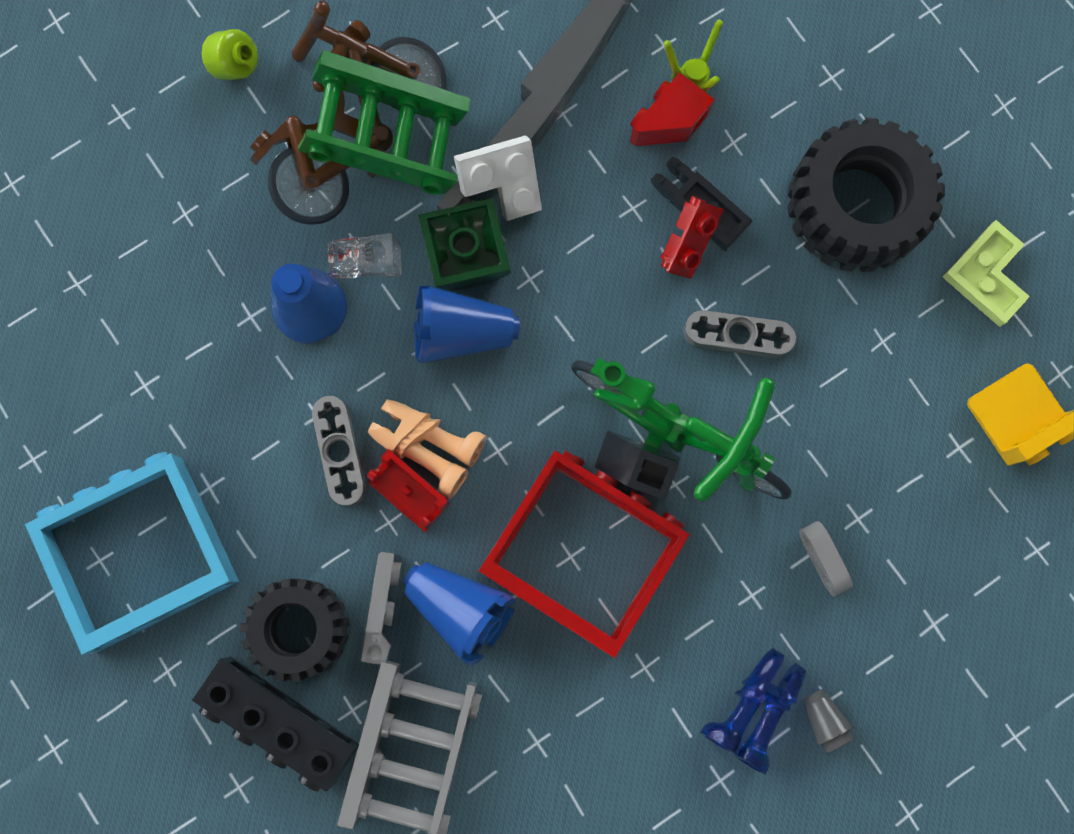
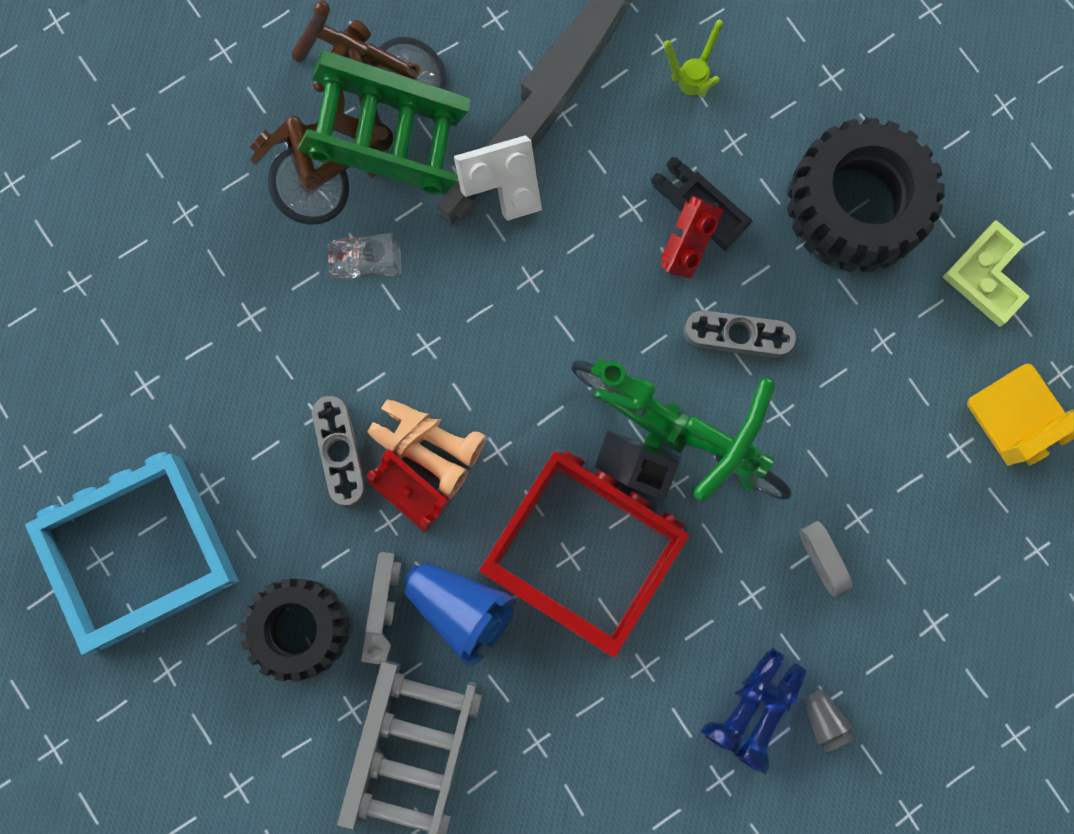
black brick [192,656,359,792] -> none
lime head [201,29,258,81] -> none
blue cone [271,264,347,344] -> none
blue cone [414,285,520,363] -> none
dark green slope [418,198,511,291] -> none
red slope [630,72,715,146] -> none

